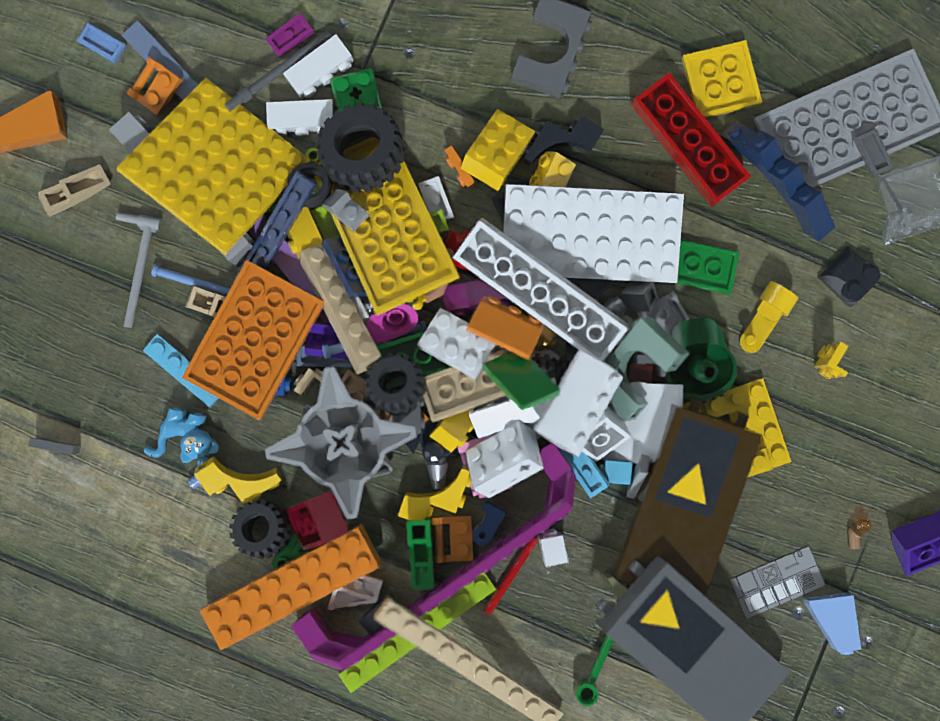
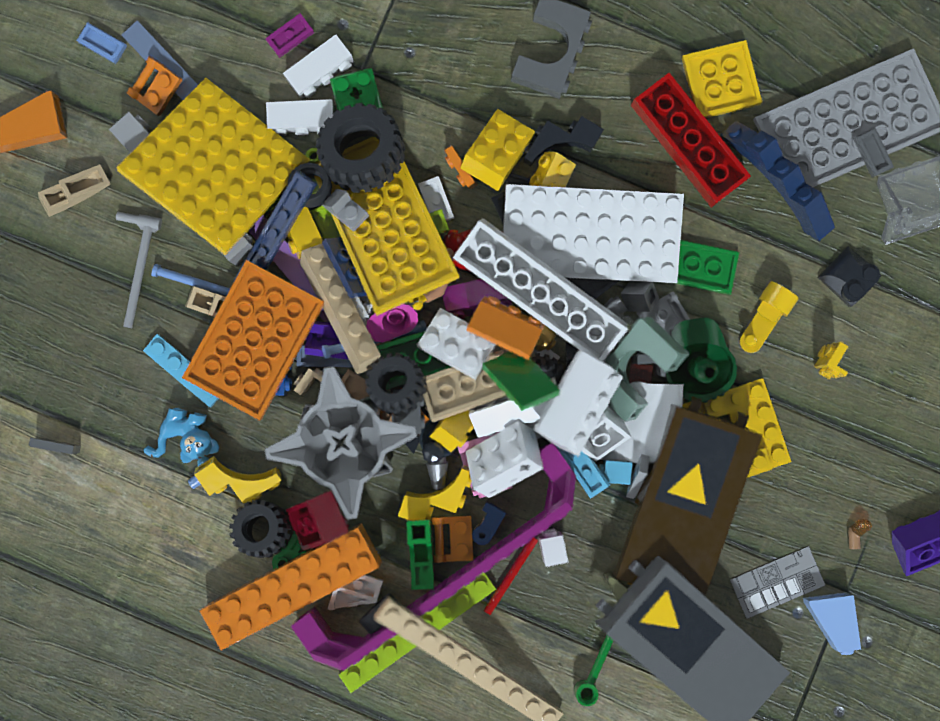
dark grey bar [224,30,332,112] -> none

